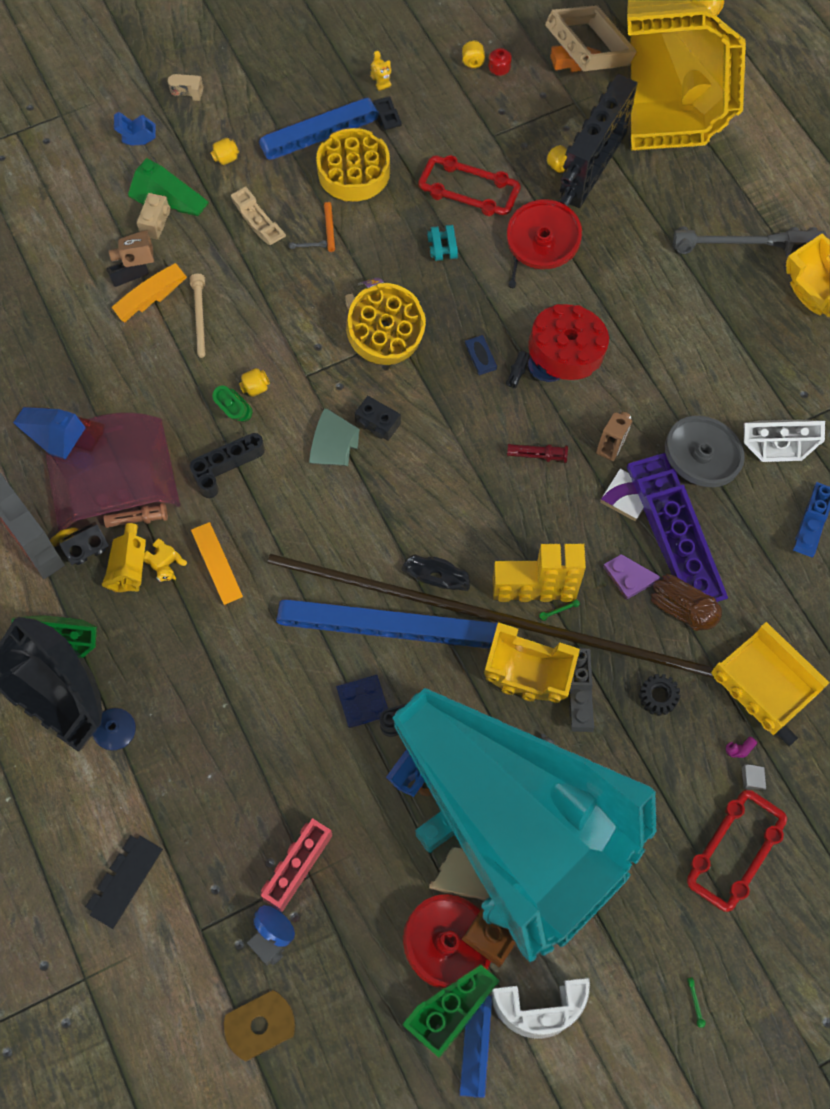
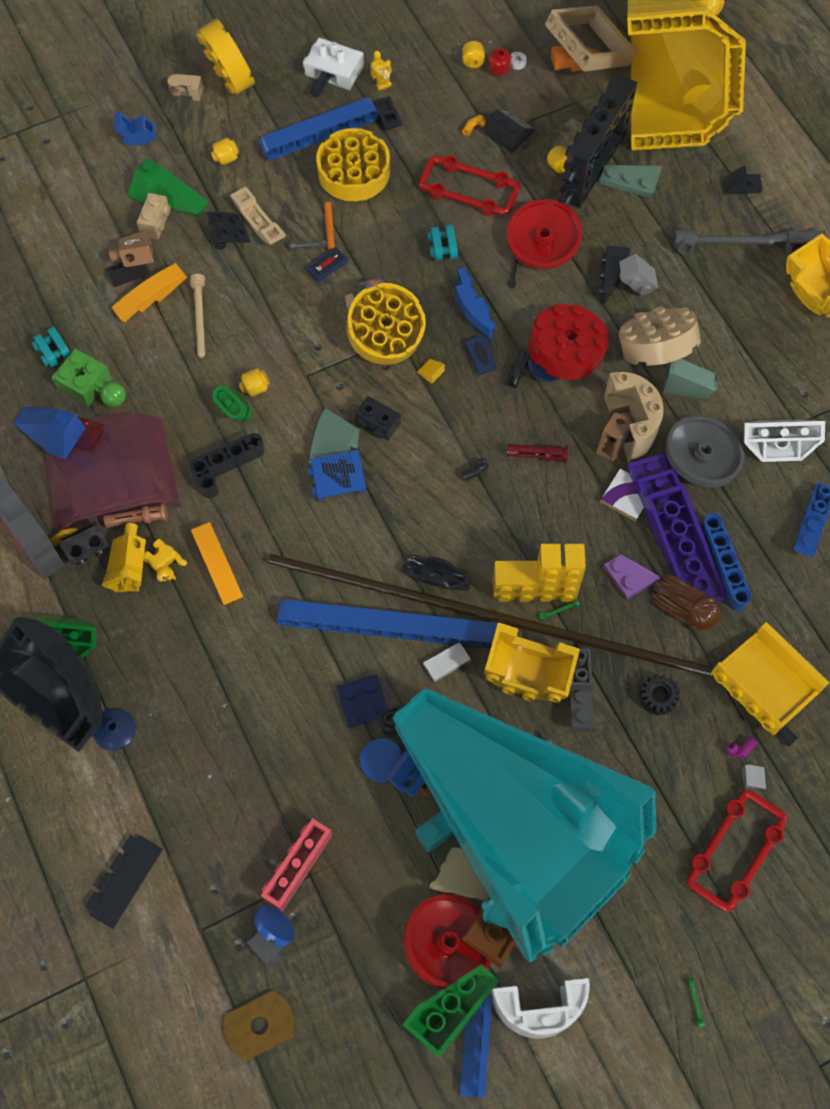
none -> teal brick [31,326,71,368]
none -> bright green brick [52,348,126,407]
none -> yellow brick [196,18,255,95]
none -> black hinge [206,211,251,249]
none -> white piece [303,38,364,98]
none -> tile [307,247,348,282]
none -> blue panel [307,450,366,502]
none -> blue tile [360,738,403,783]
none -> yellow slope [417,359,445,384]
none -> white tile [423,642,471,682]
none -> blue slope [455,267,496,339]
none -> light orange arm [462,115,486,136]
none -> black arm [462,458,489,481]
none -> black slope [485,109,535,153]
none -> white tile [511,52,526,70]
none -> black slope [598,245,630,304]
none -> sand green wing [599,165,662,198]
none -> tan cylinder [604,372,663,463]
none -> light grey brick [619,254,658,296]
none -> tan brick [619,307,701,366]
none -> sand green slope [663,359,718,400]
none -> blue beam [701,513,752,612]
none -> black slope [723,166,763,194]

